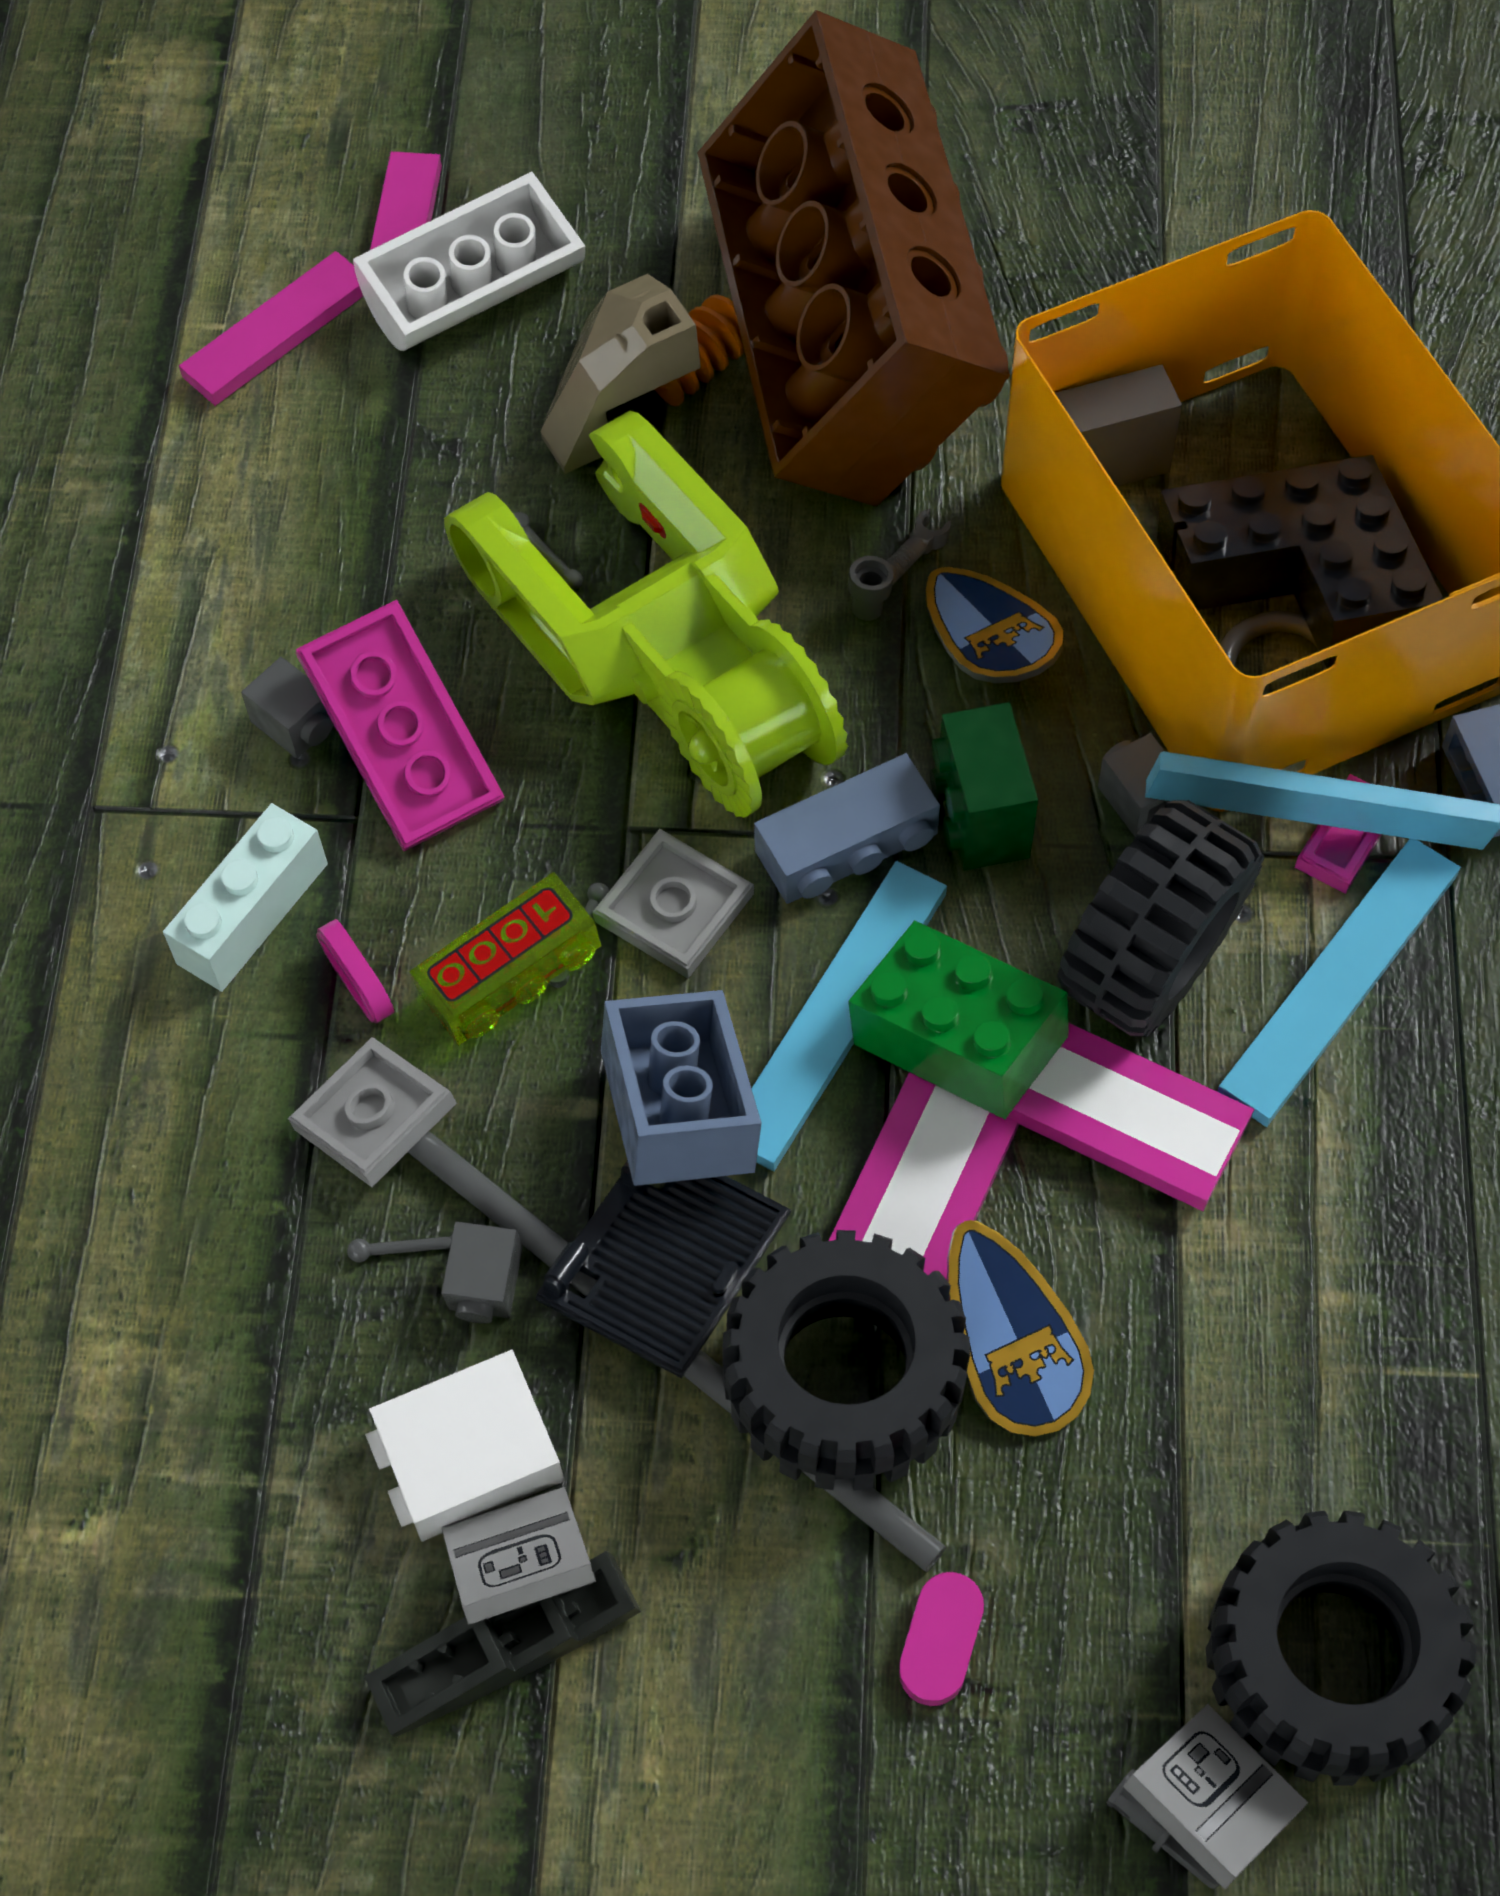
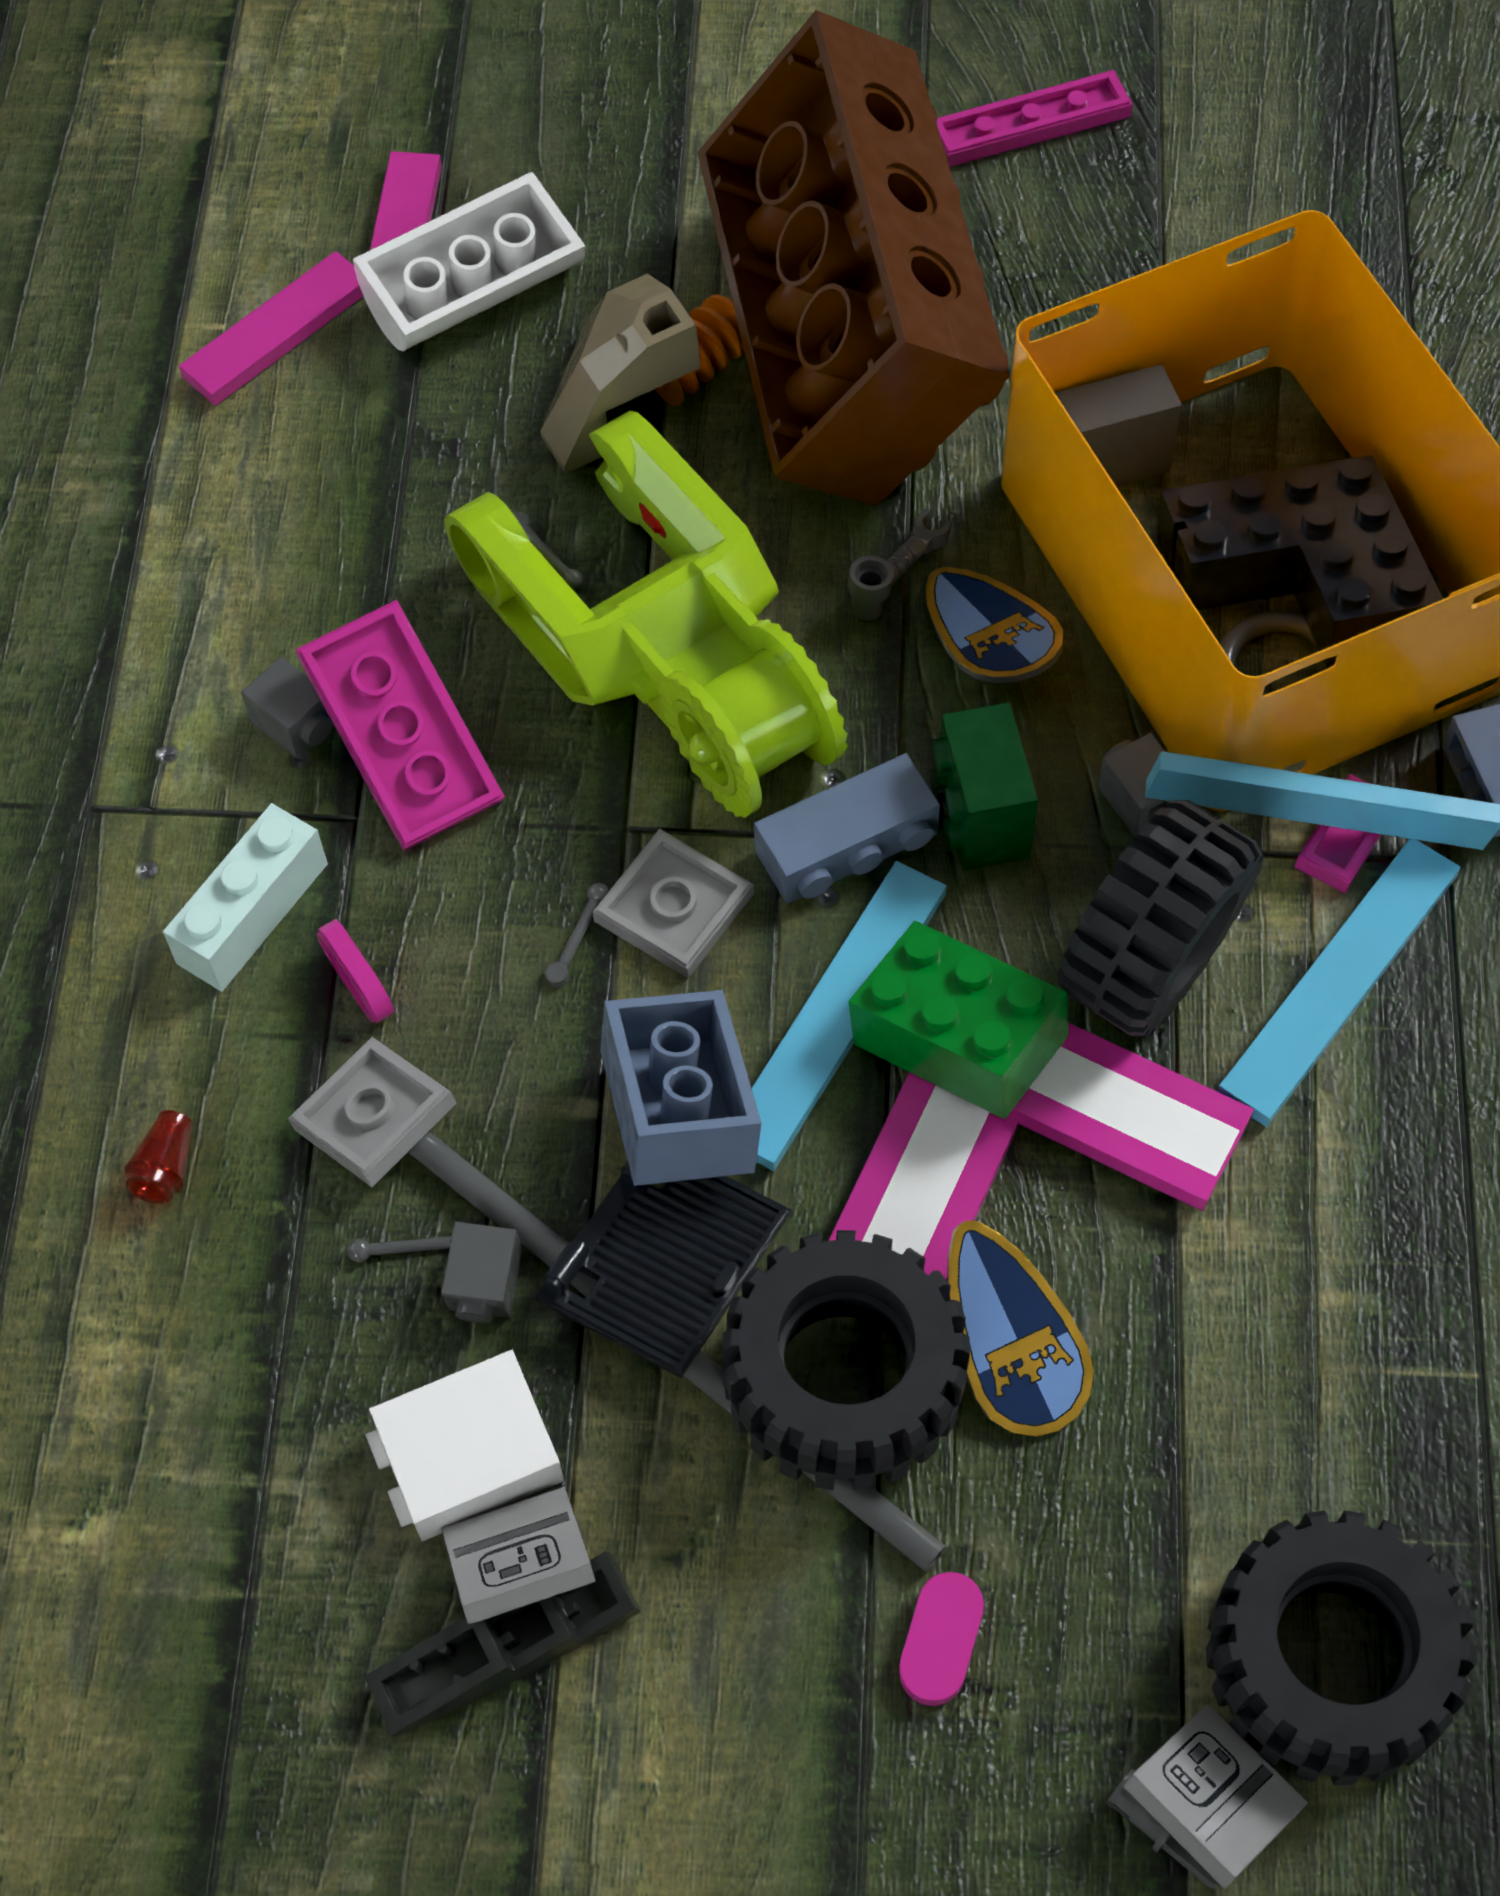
clear neon green brick [409,872,601,1046] -> none
none -> clear red cone [124,1110,193,1204]
none -> dark pink tile [937,70,1133,167]

